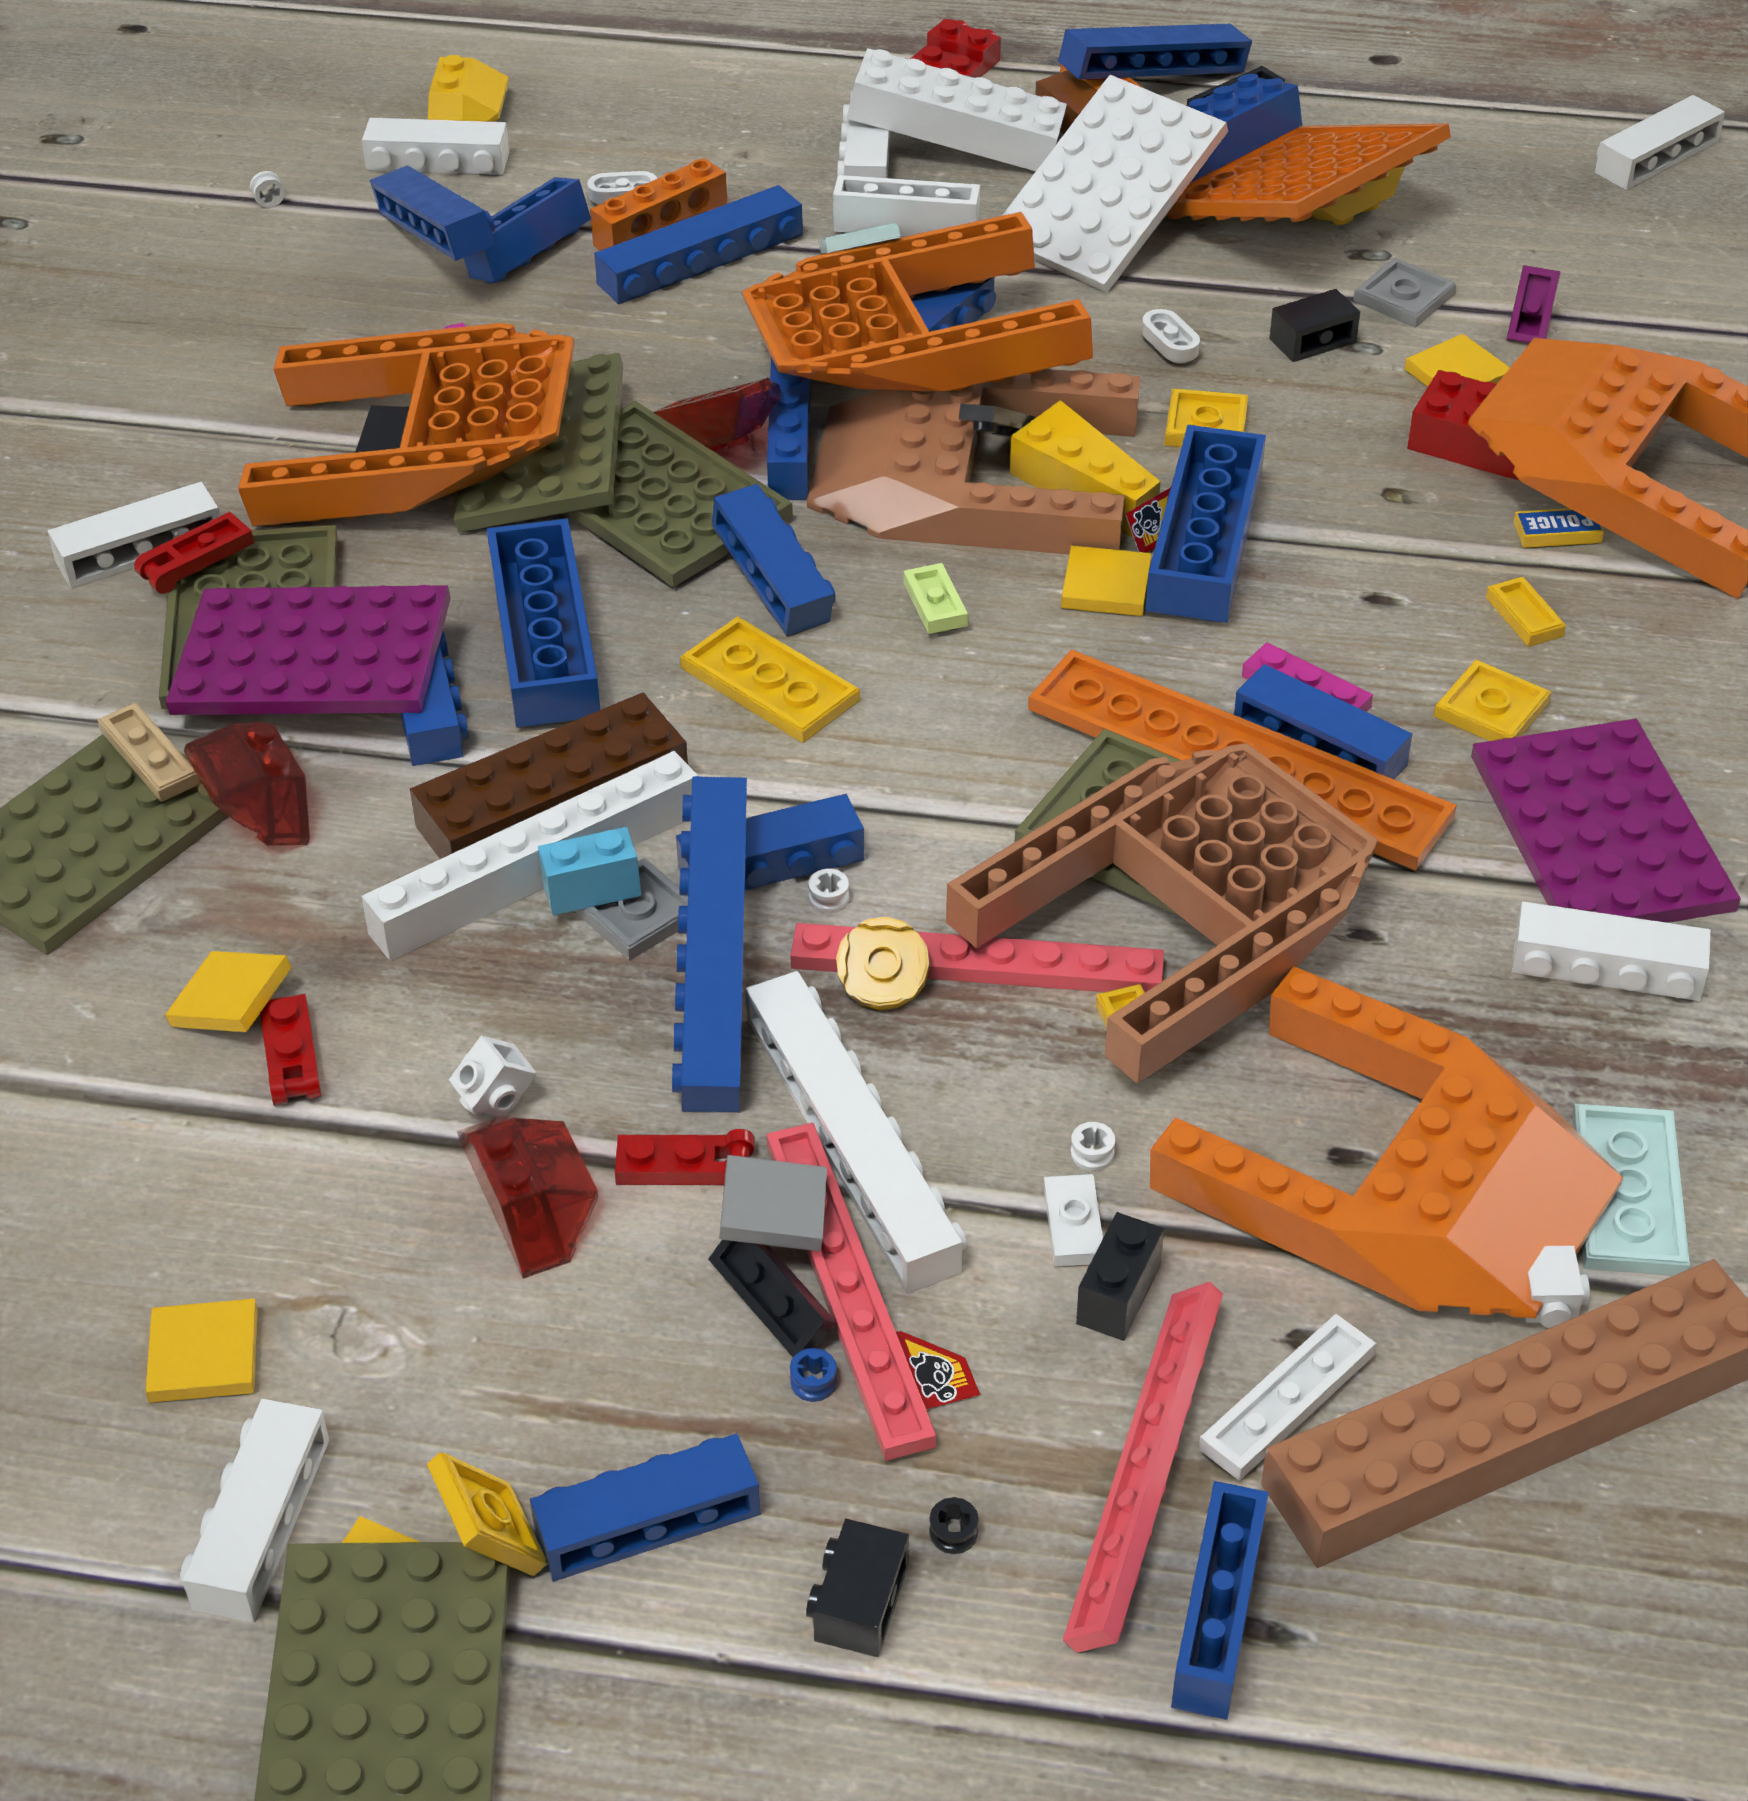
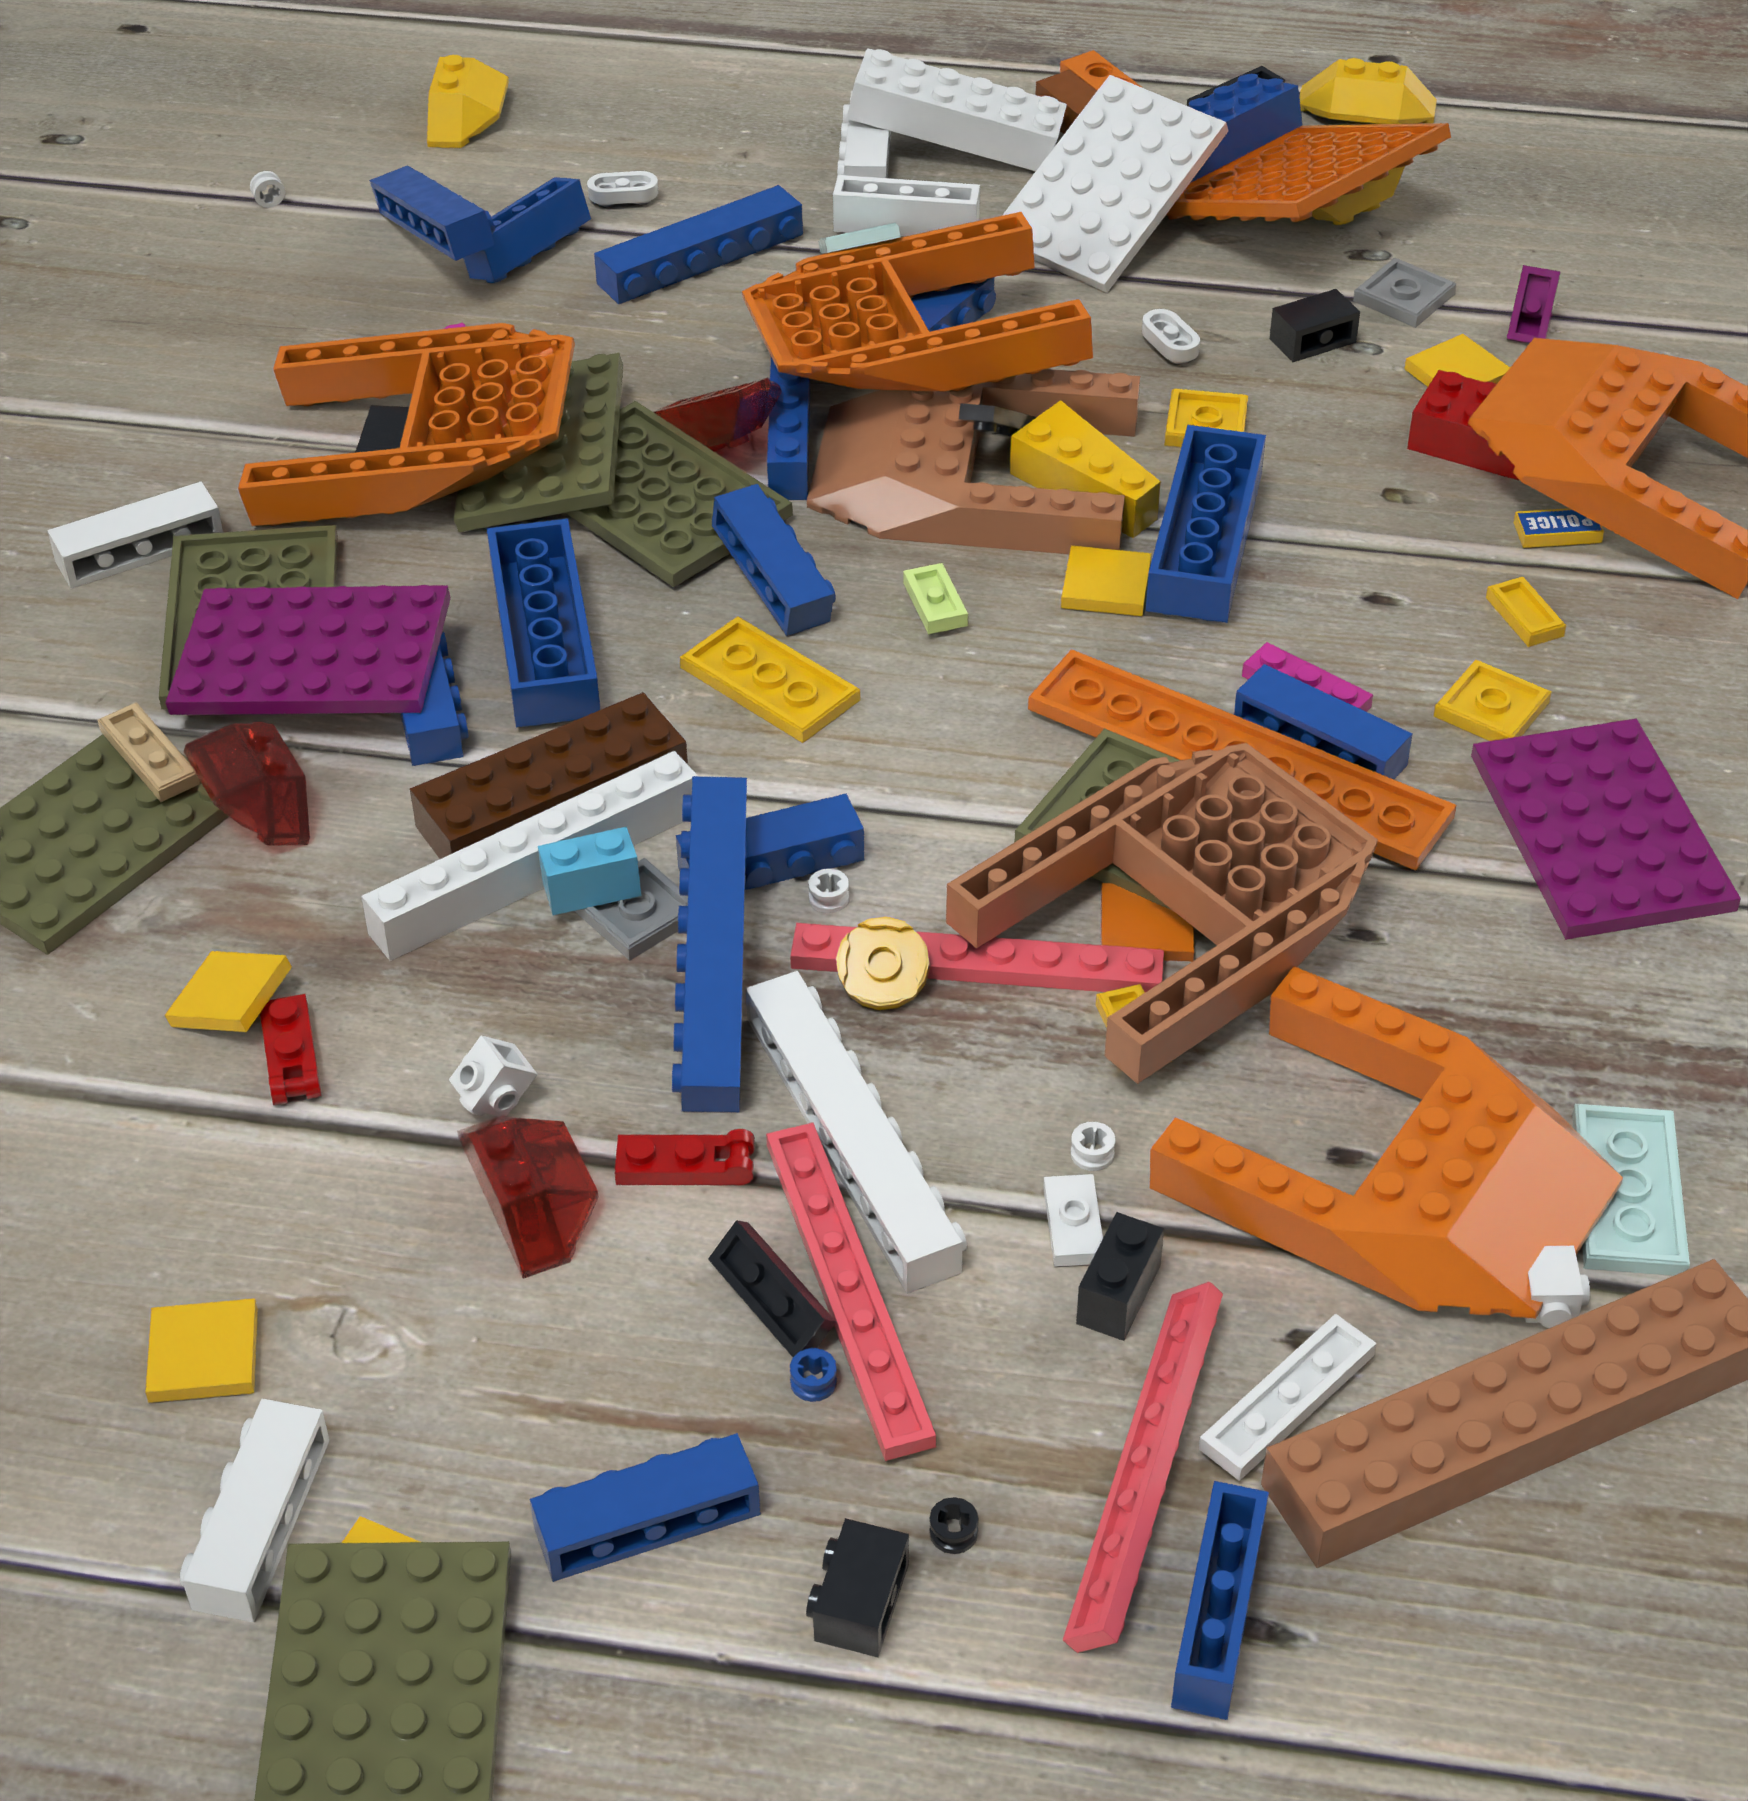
red plate [134,512,254,594] -> none
white brick [362,118,510,175] -> none
yellow tile [427,1452,547,1576] -> none
orange brick [590,158,727,251] -> none
light grey tile [719,1155,827,1251] -> none
sticker [896,1331,981,1410] -> none
red plate [910,19,1001,78] -> none
blue brick [1058,23,1252,79] -> none
sticker [1126,487,1171,553] -> none
white brick [1511,901,1711,1001] -> none
white brick [1595,95,1725,190] -> none
none -> orange tile [1101,883,1194,962]
none -> yellow wedge [1299,58,1437,124]

